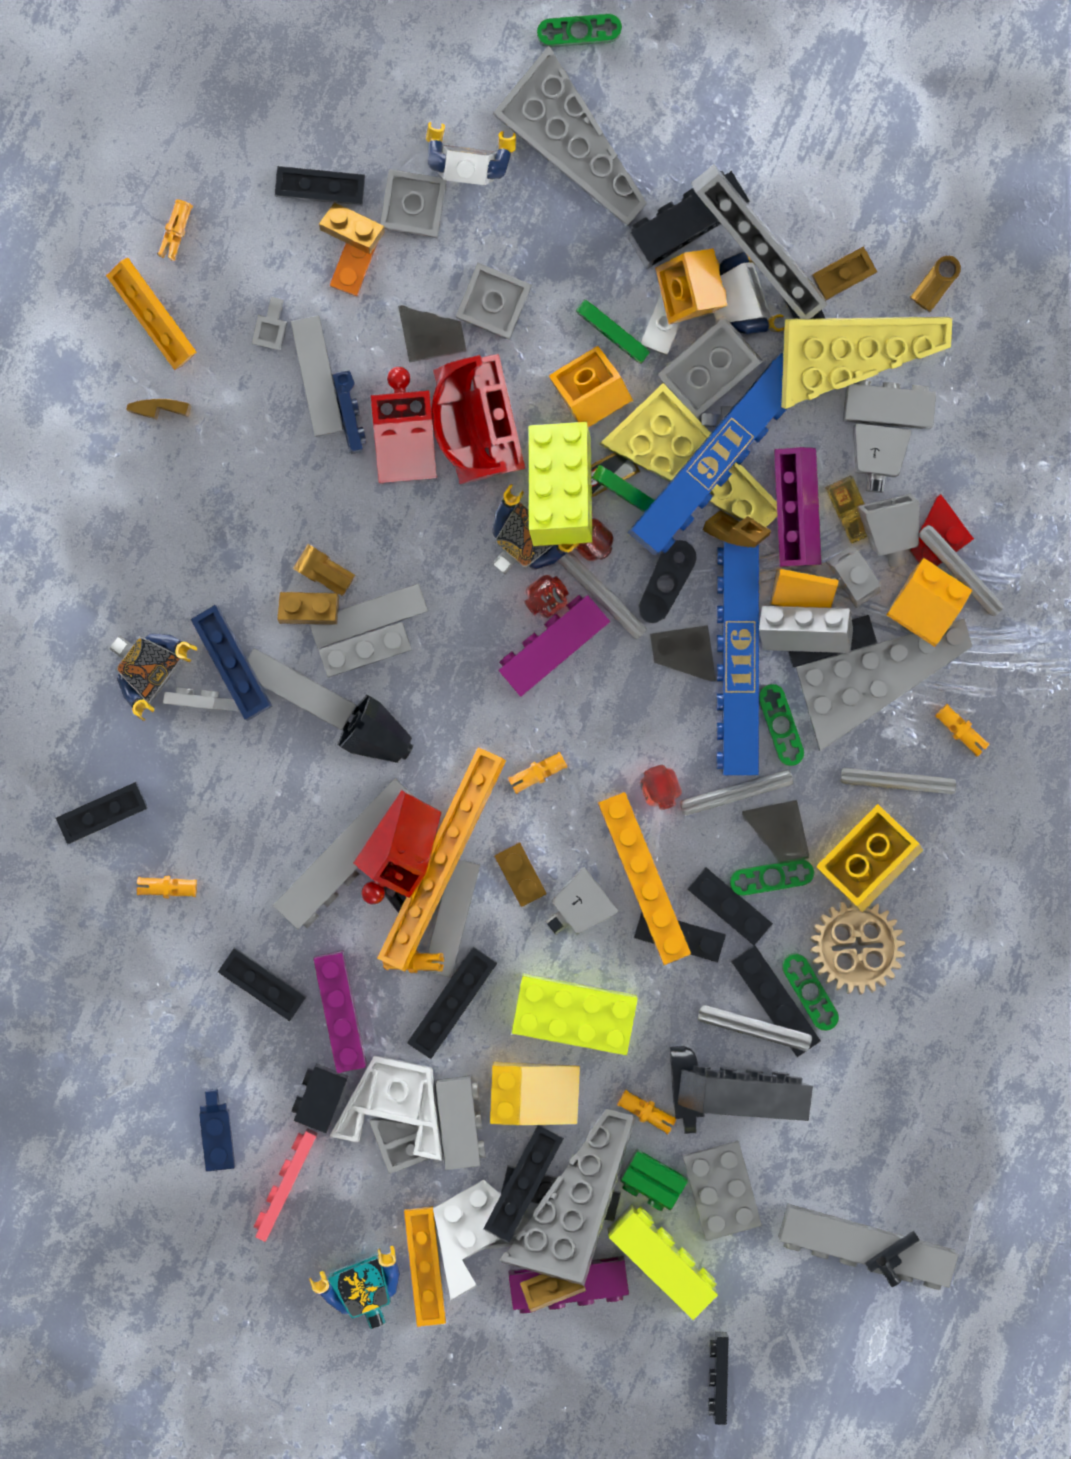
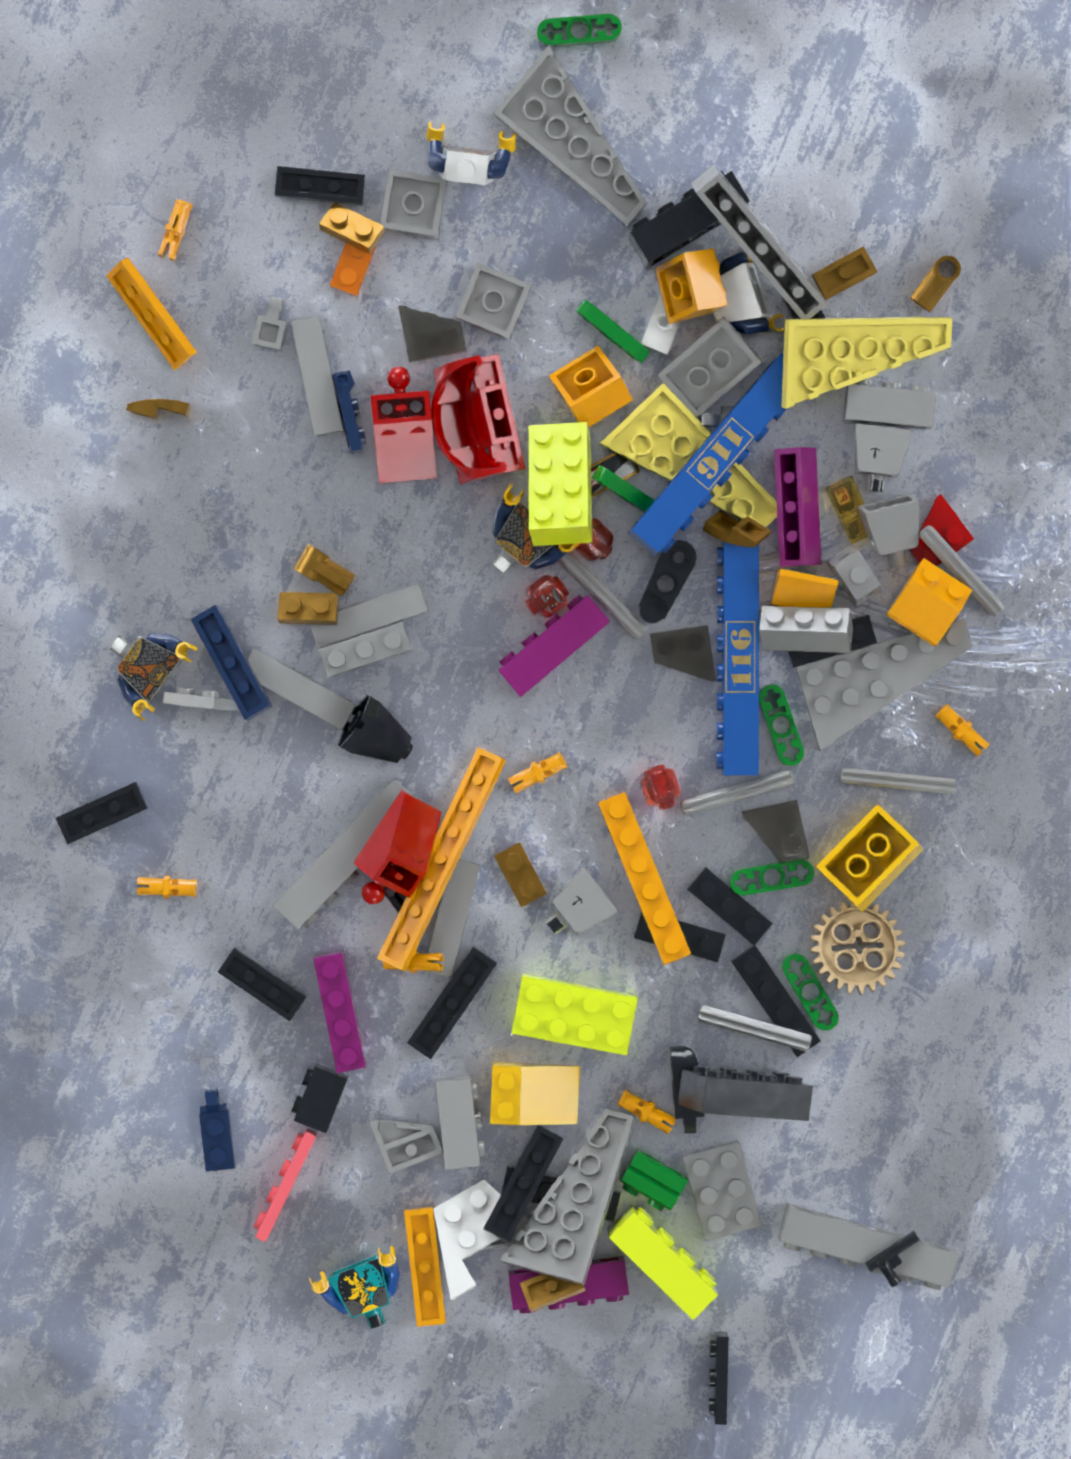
white wing [330,1056,443,1161] -> none

